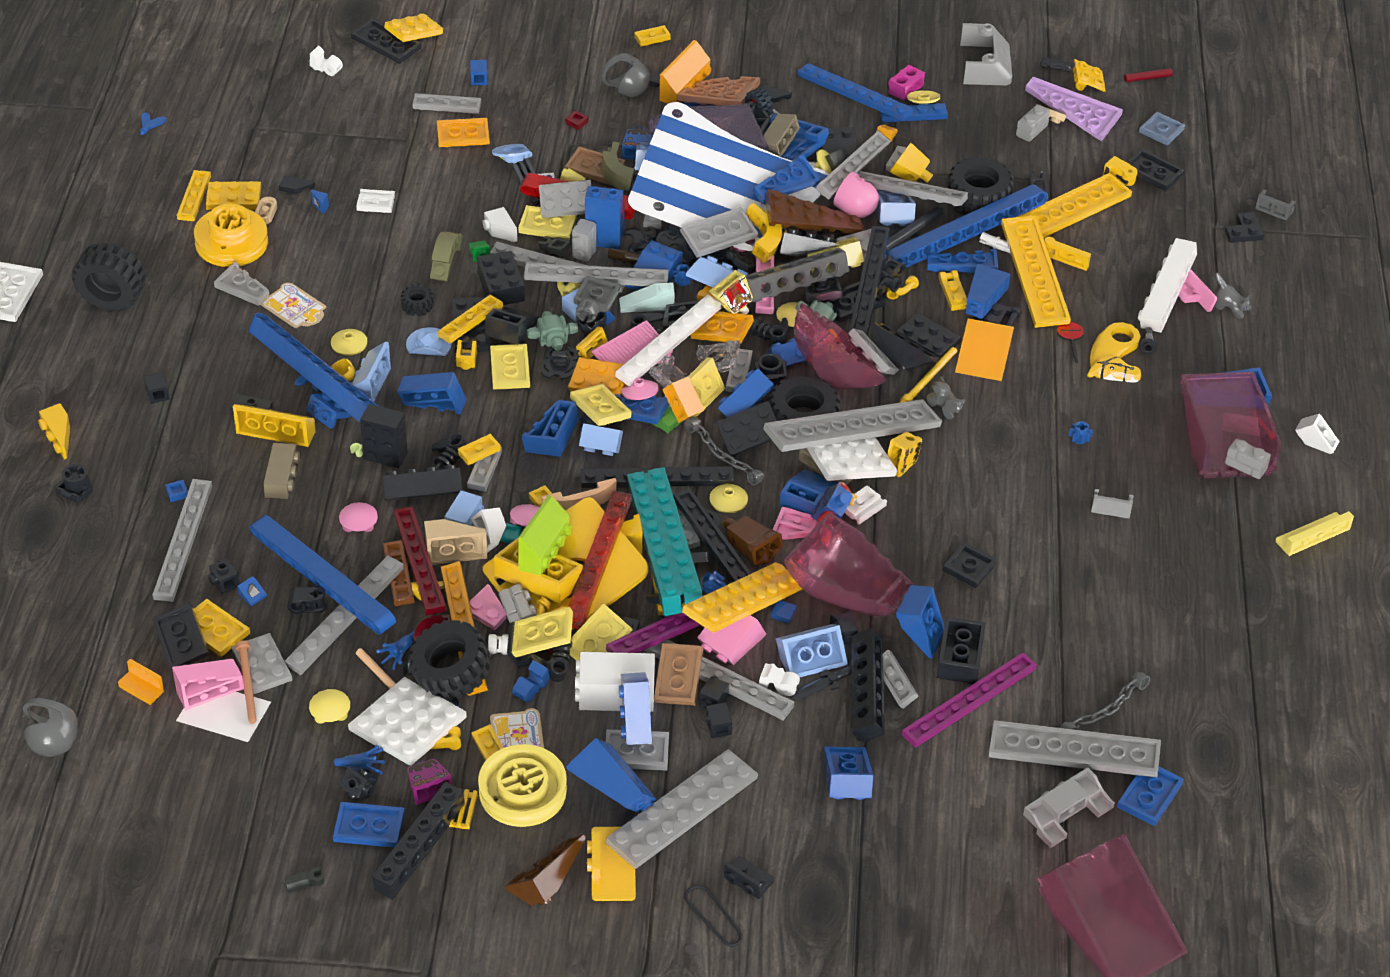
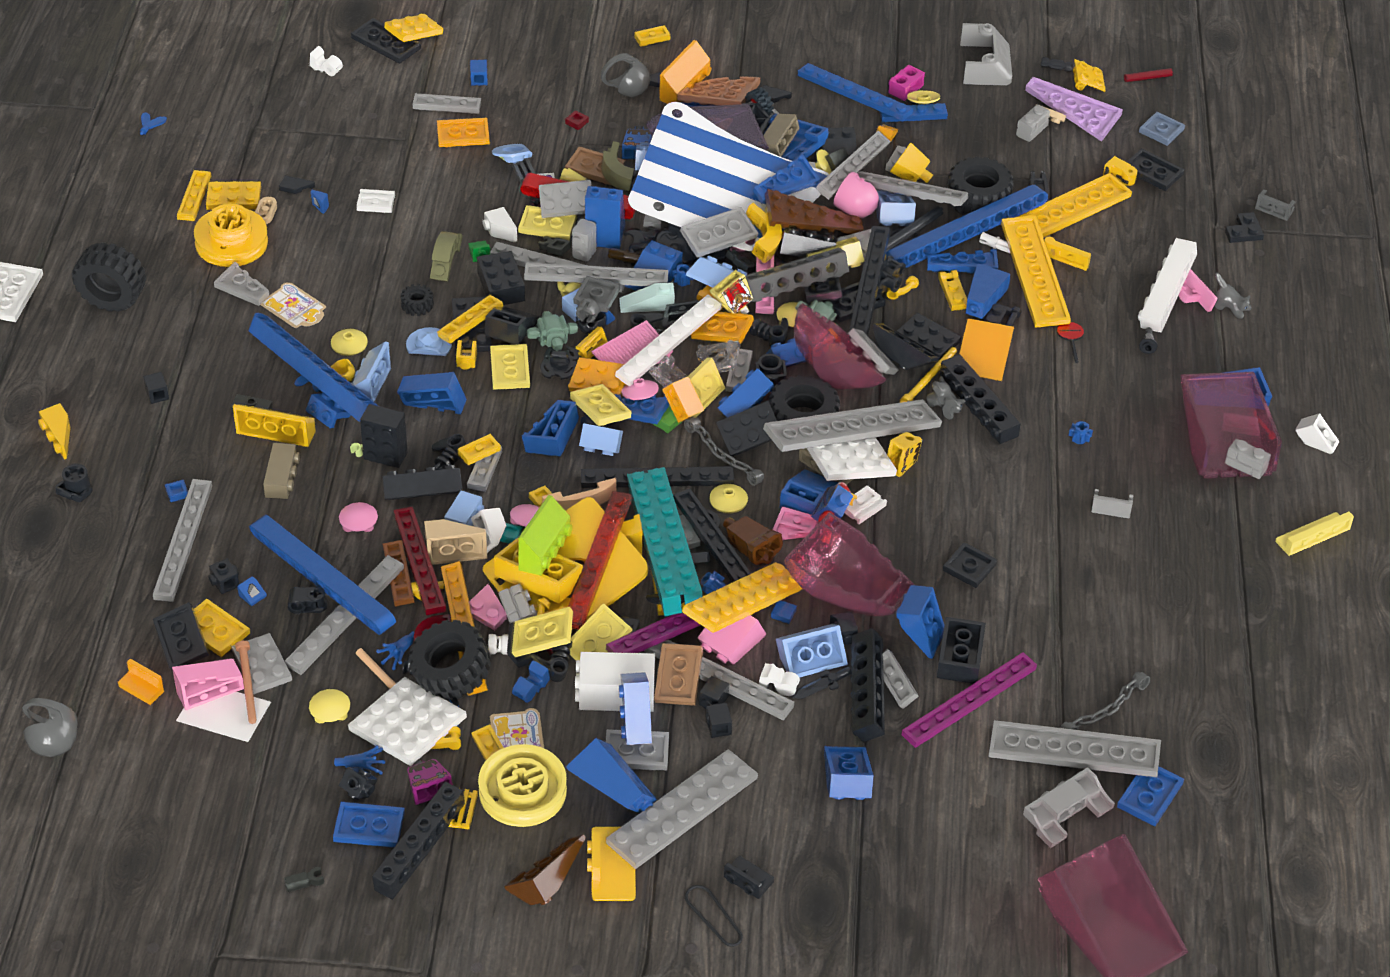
yellow animal [1087,322,1141,382] -> none
none -> black brick [939,354,1021,444]

